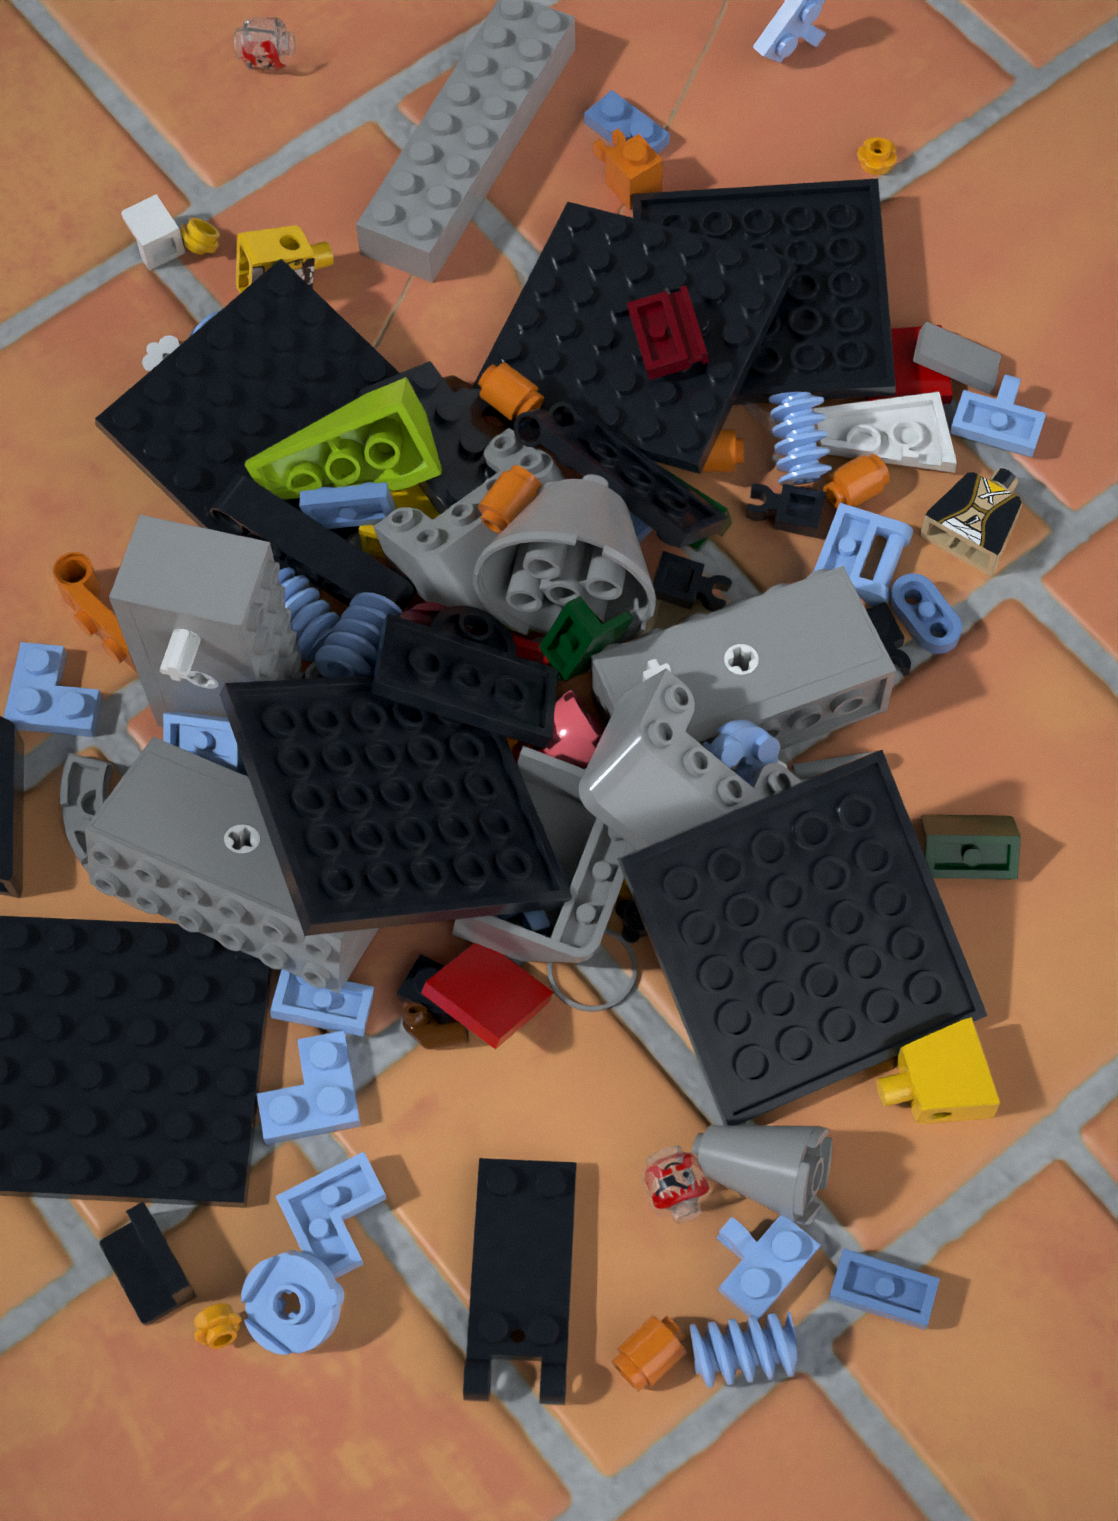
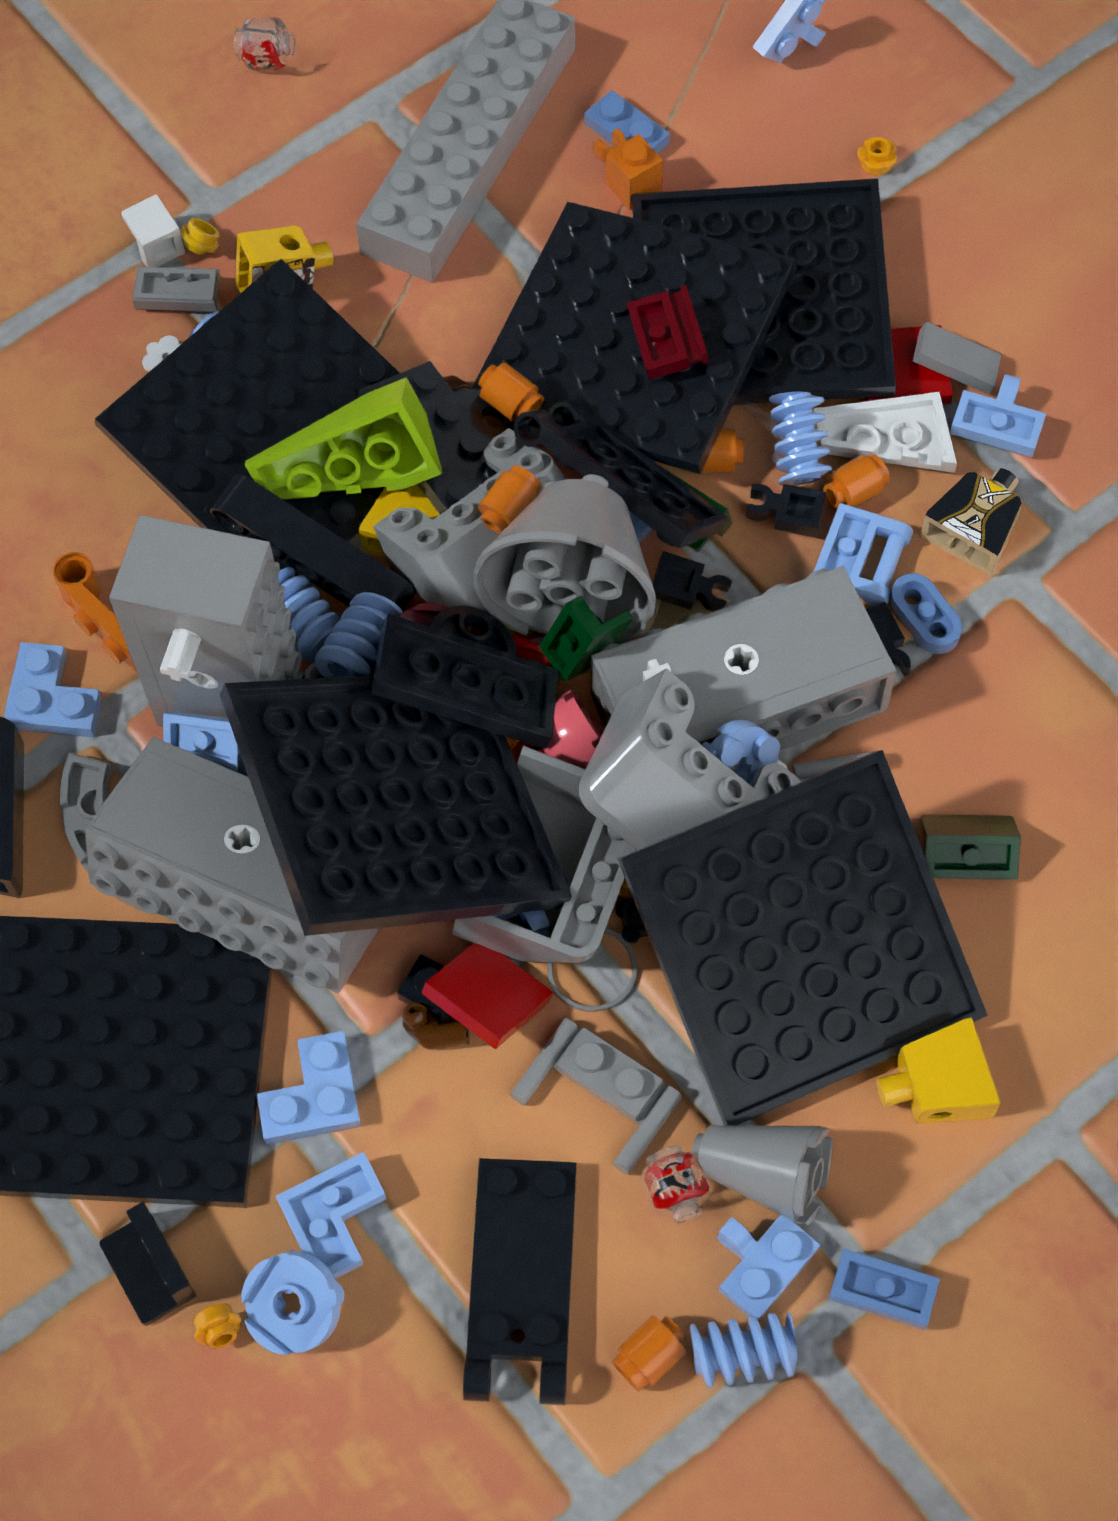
light blue plate [270,969,374,1037] -> none
medium blue plate [299,482,396,529] -> none
none -> light grey plate [132,266,221,312]
none -> light grey plate [510,1018,683,1175]

